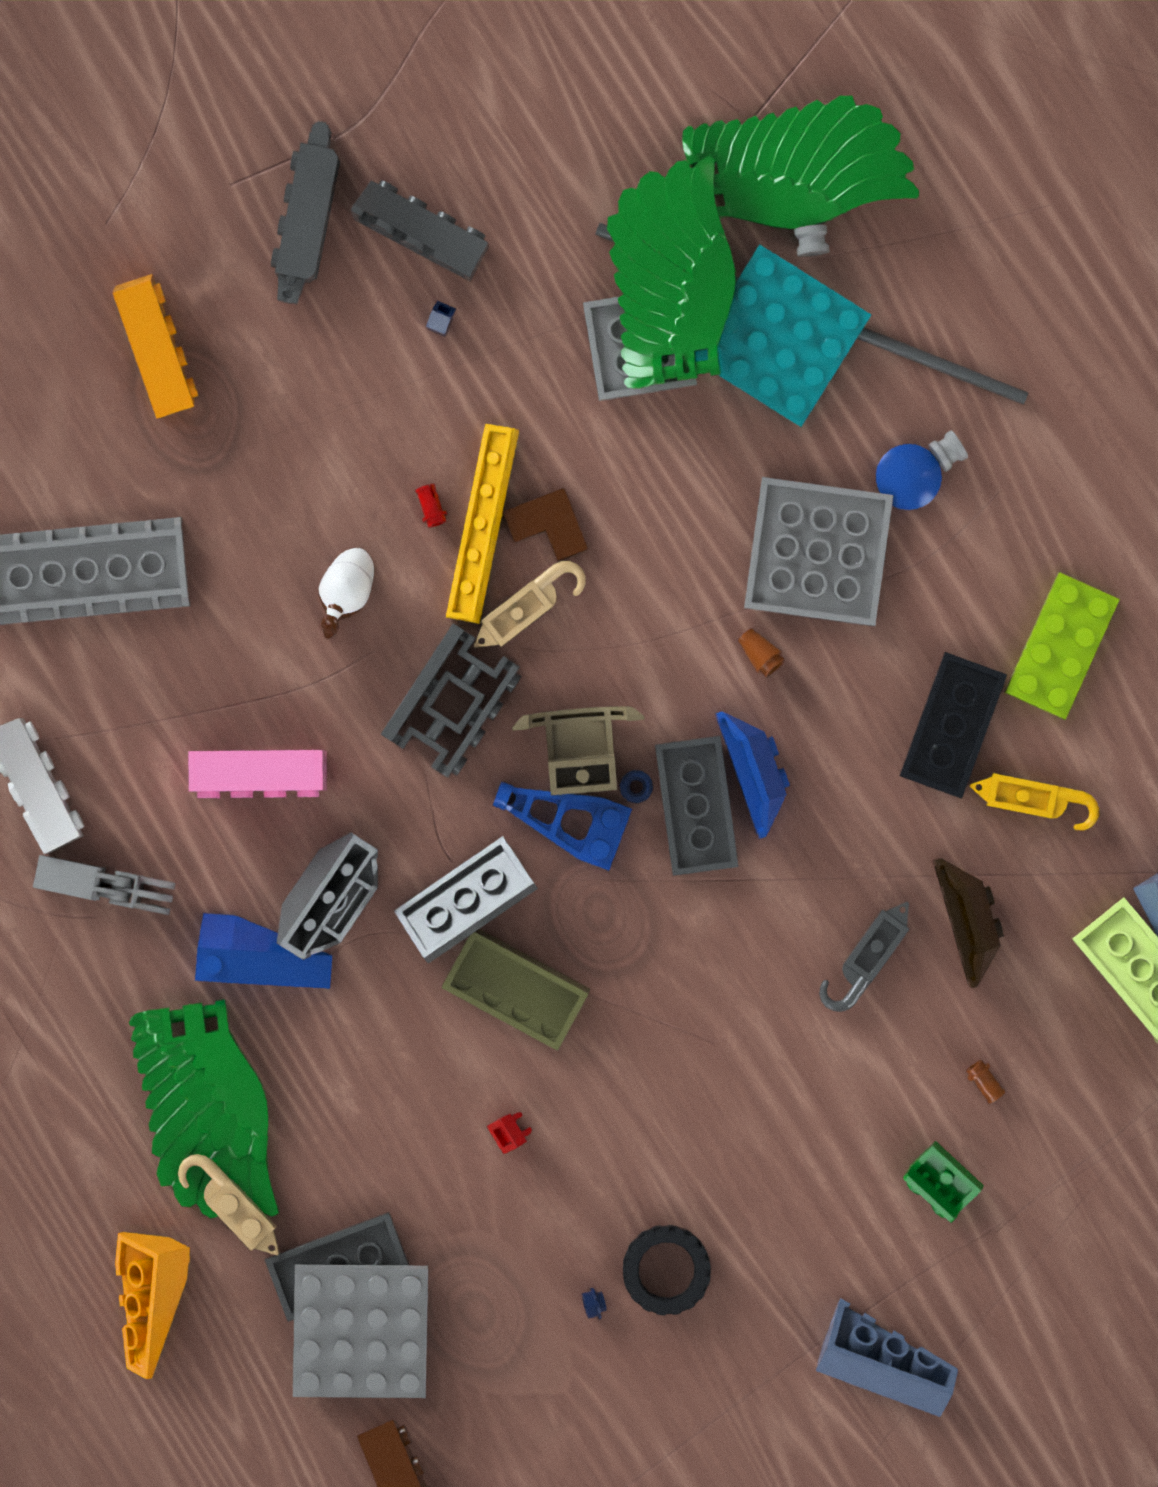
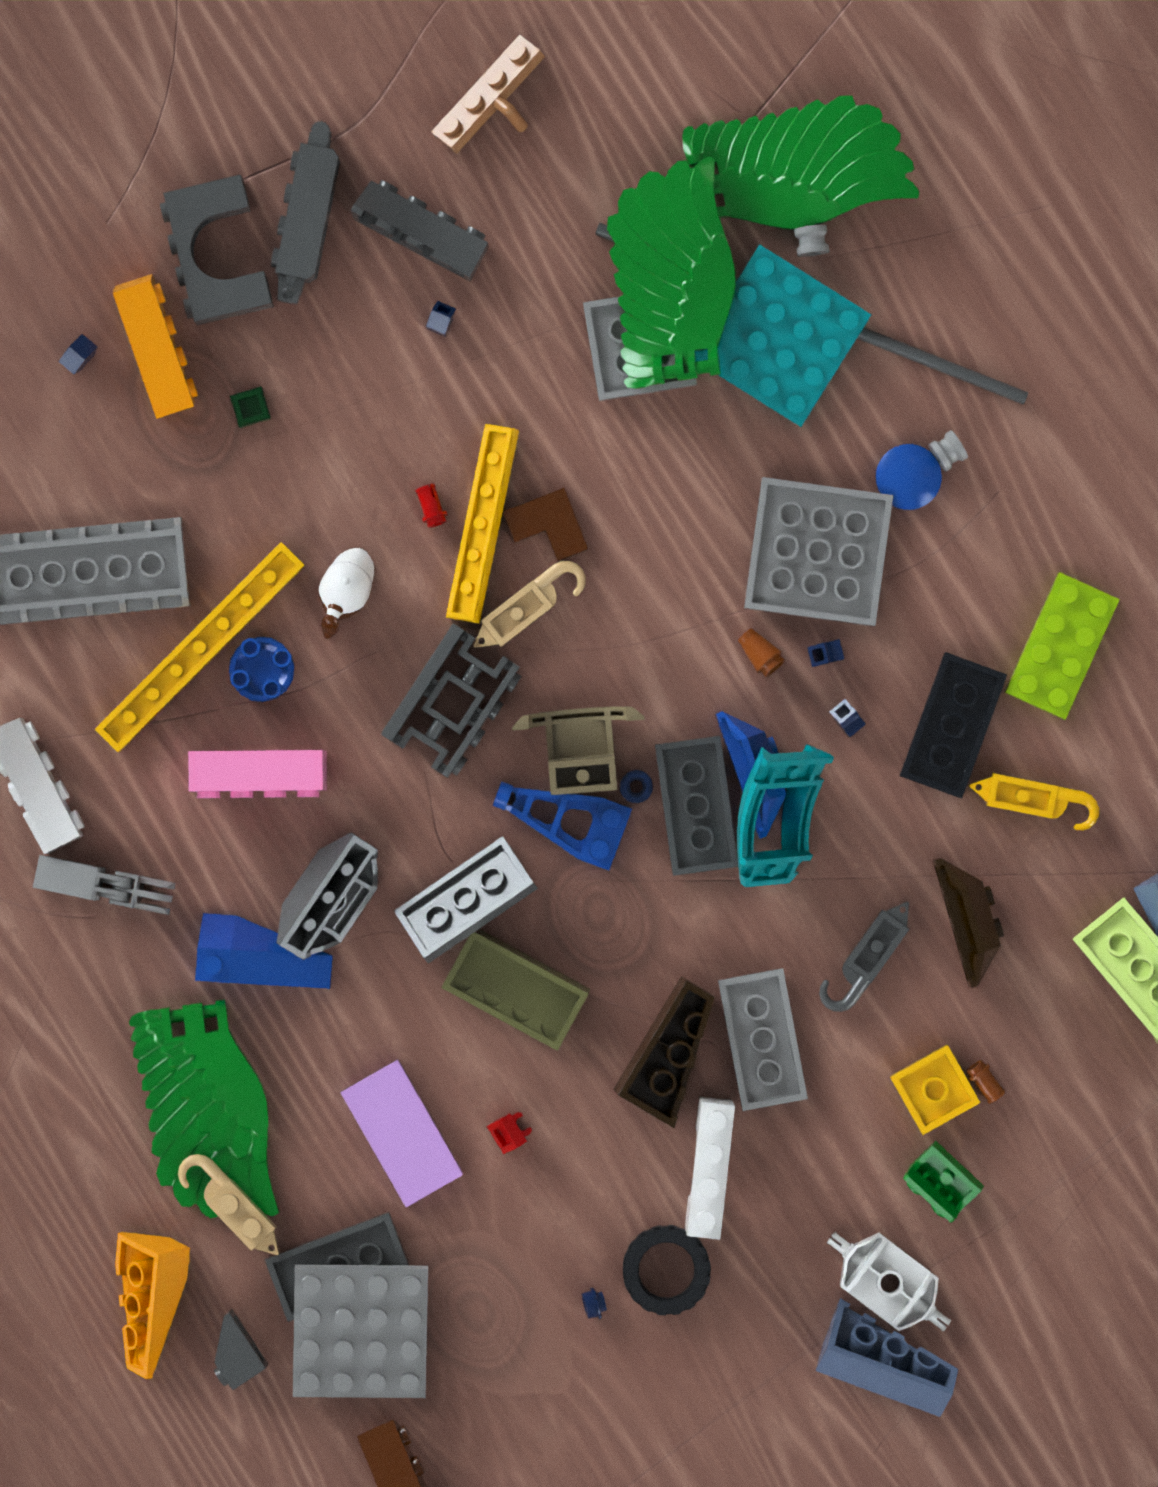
none -> dark blue piece [58,334,98,375]
none -> yellow plate [95,542,305,753]
none -> dark grey arch [160,174,274,326]
none -> dark grey slope [214,1309,268,1390]
none -> blue dish [229,637,295,702]
none -> dark green tile [230,387,271,428]
none -> lavender tile [340,1059,464,1207]
none -> plate [431,35,545,154]
none -> dark brown wedge [613,976,715,1128]
none -> white arch [685,1096,735,1240]
none -> light grey plate [718,968,808,1111]
none -> teal wedge [737,744,834,887]
none -> dark blue piece [807,639,844,667]
none -> white plate [827,1232,951,1331]
none -> dark blue piece [829,699,866,737]
none -> yellow plate [890,1044,980,1135]

